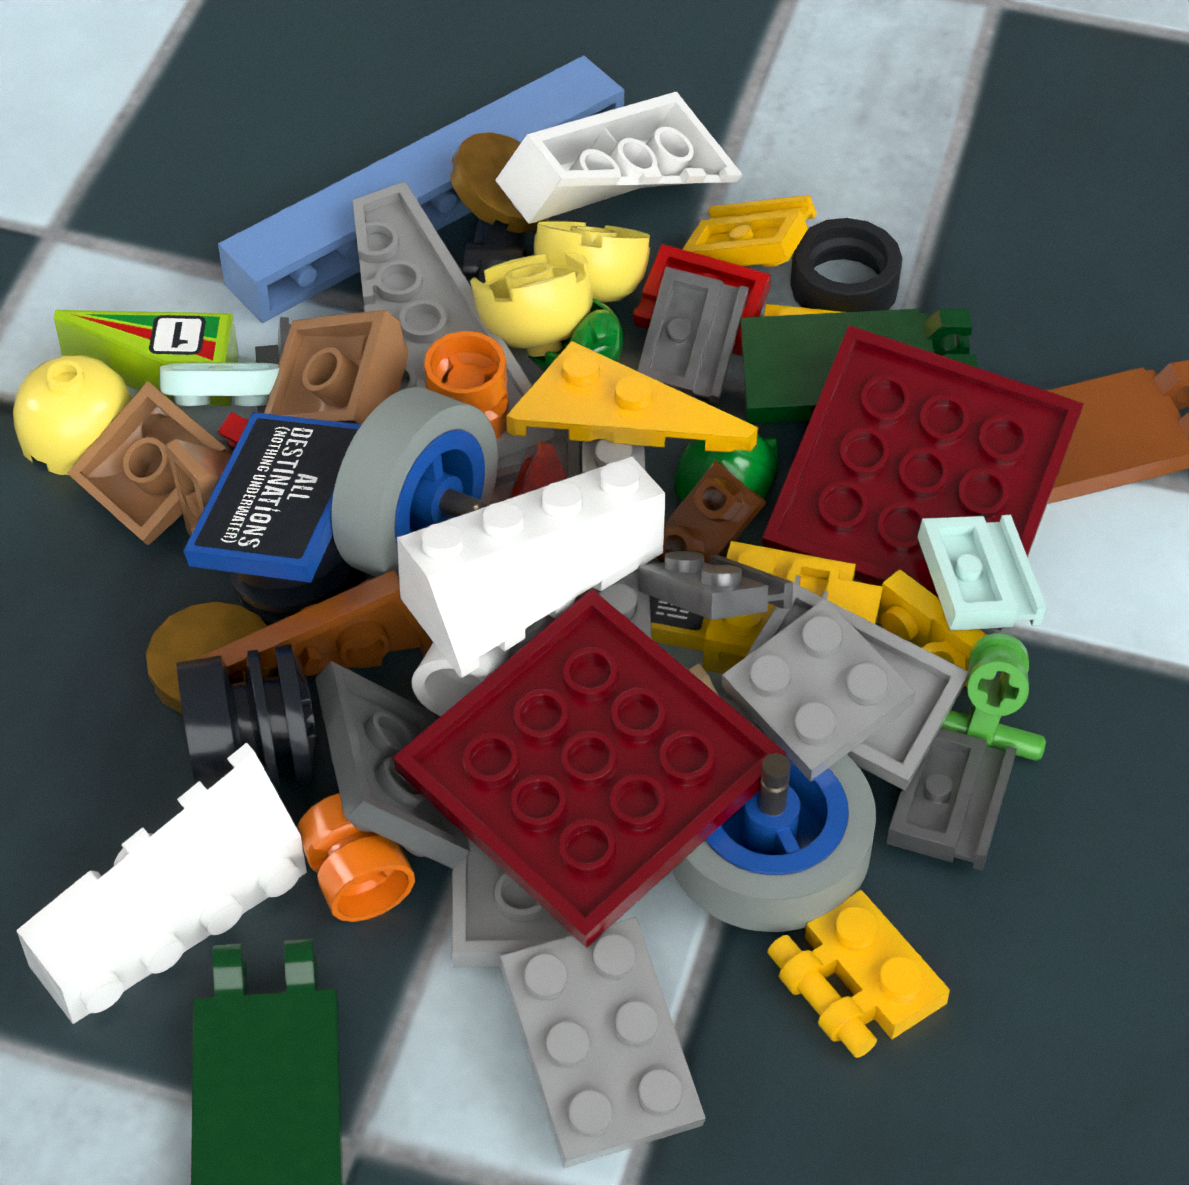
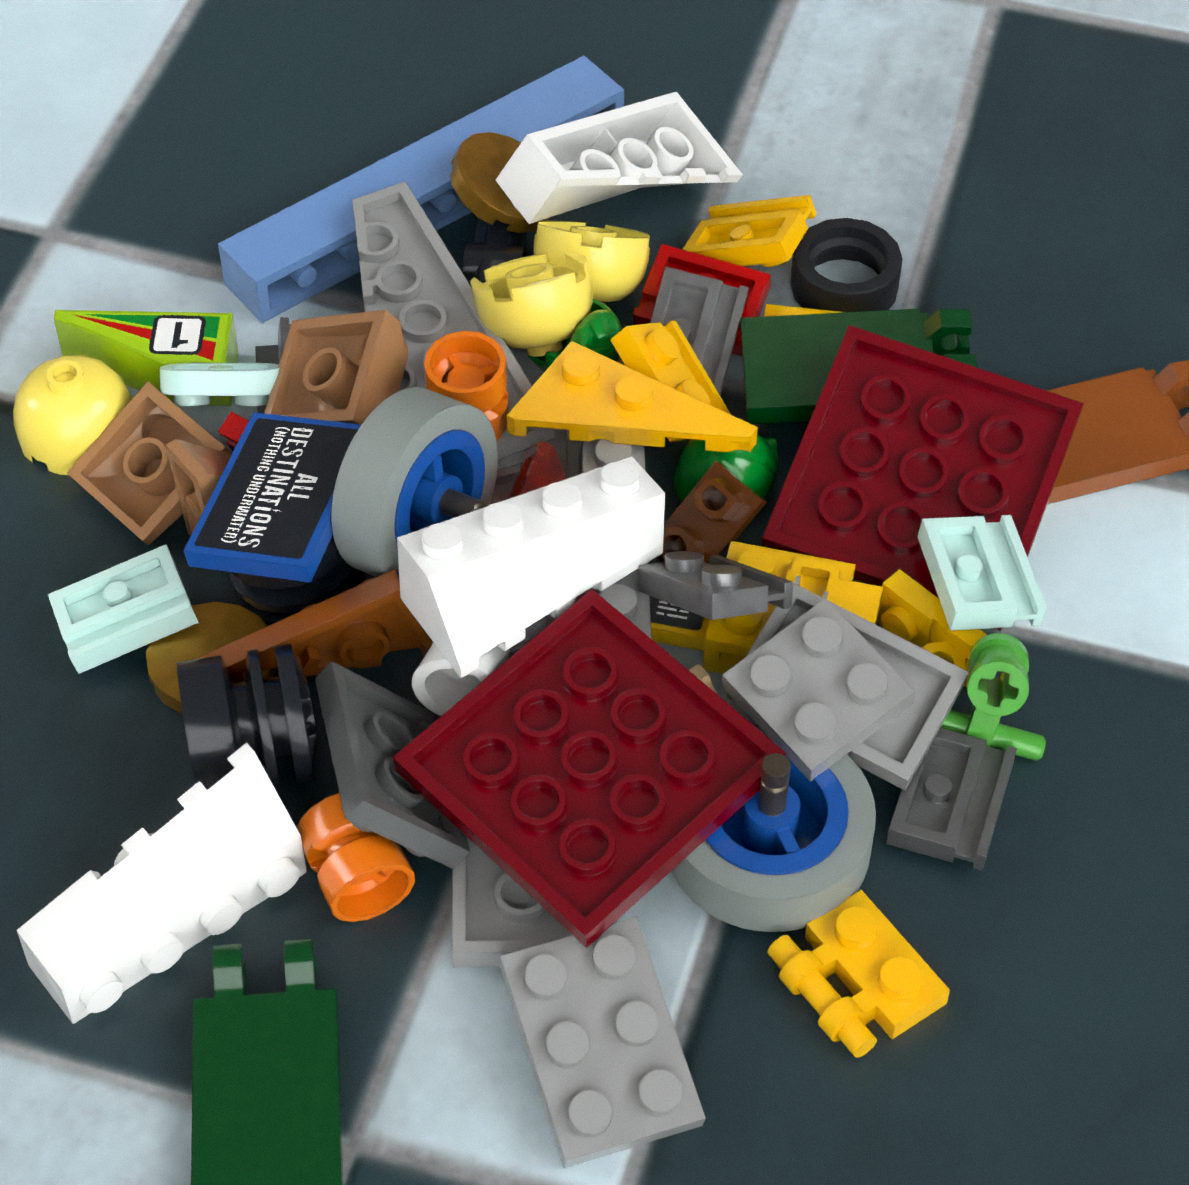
none -> light aqua plate [48,544,199,674]
none -> yellow plate [610,320,731,442]

